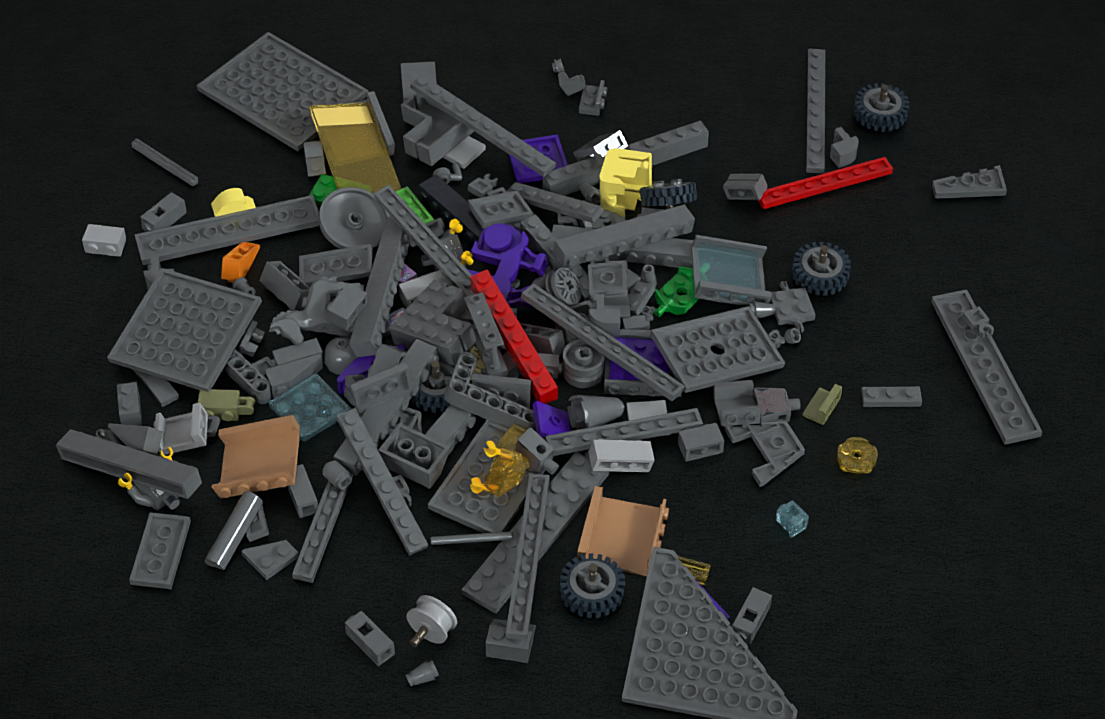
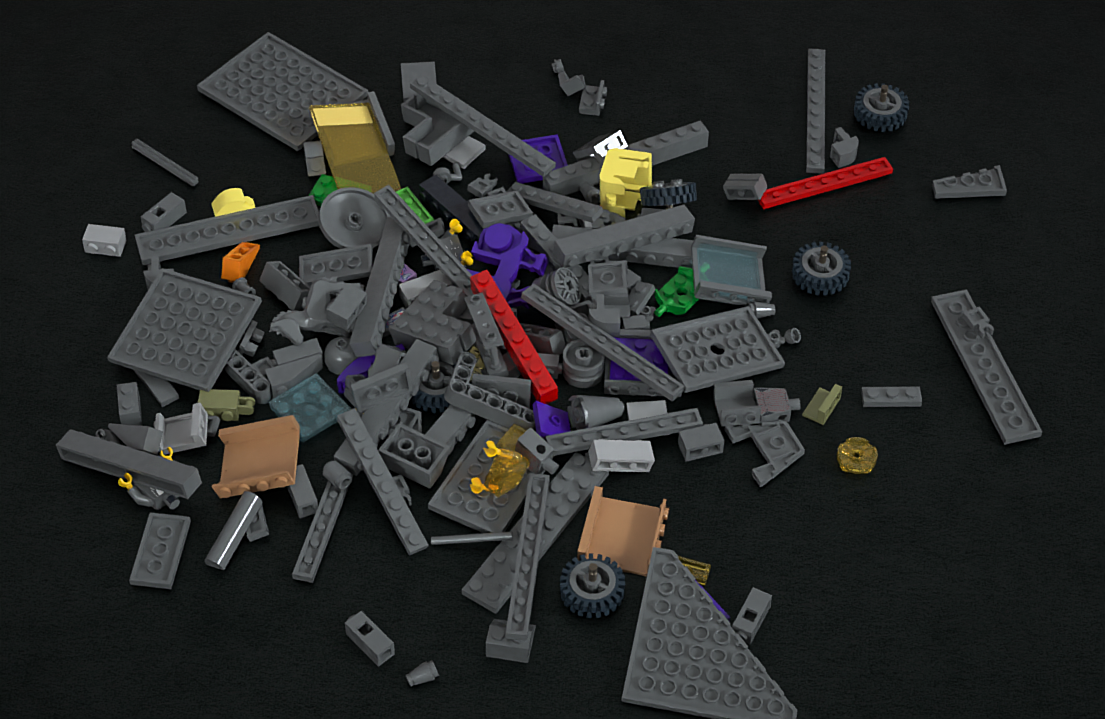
dark grey wing [242,540,299,580] -> none
light grey wheel [406,595,457,647] -> none
dark grey cone [640,265,657,287] -> none
dark grey plate [770,281,815,333] -> none
clear light blue brick [776,500,809,538] -> none

